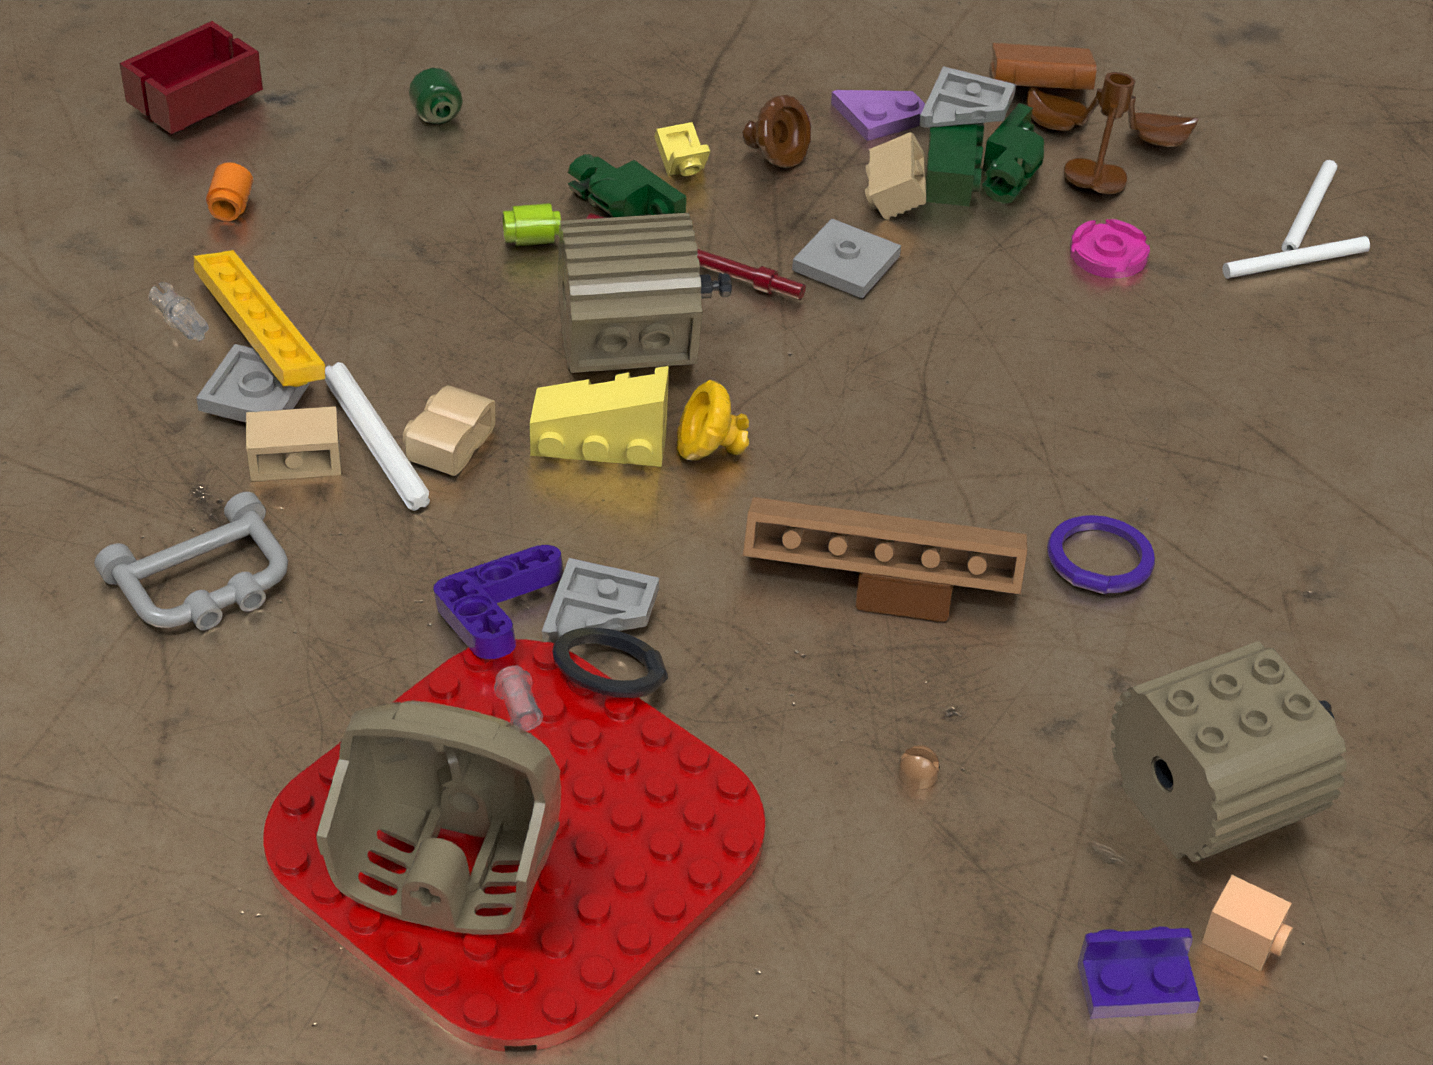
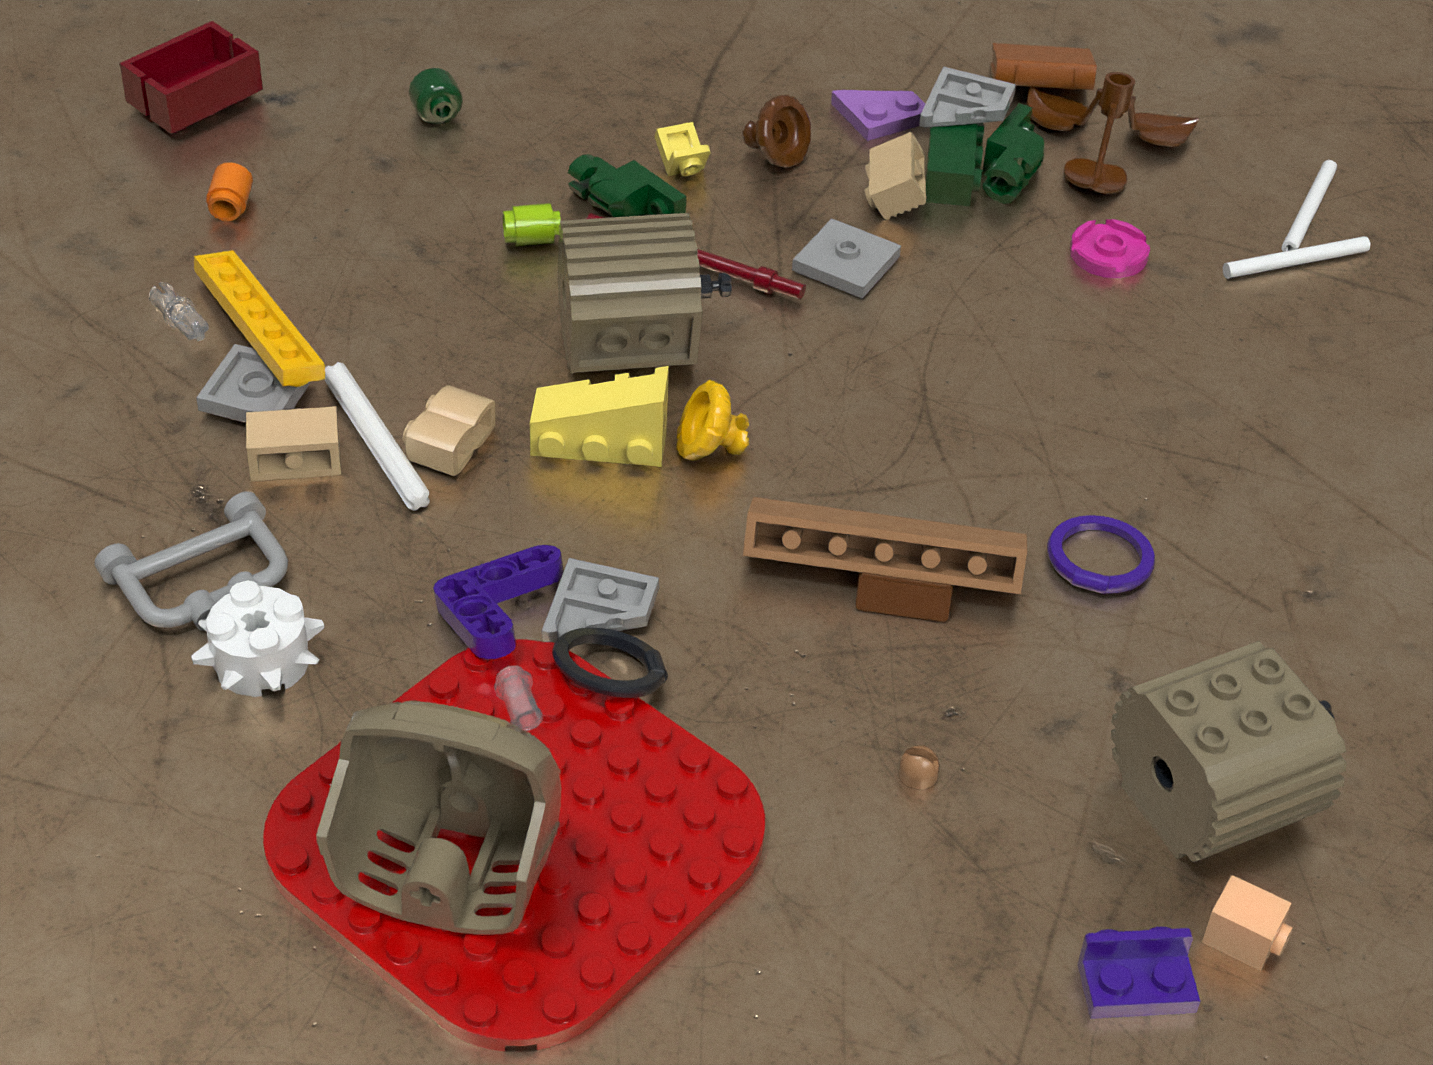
none -> white brick [191,580,324,697]

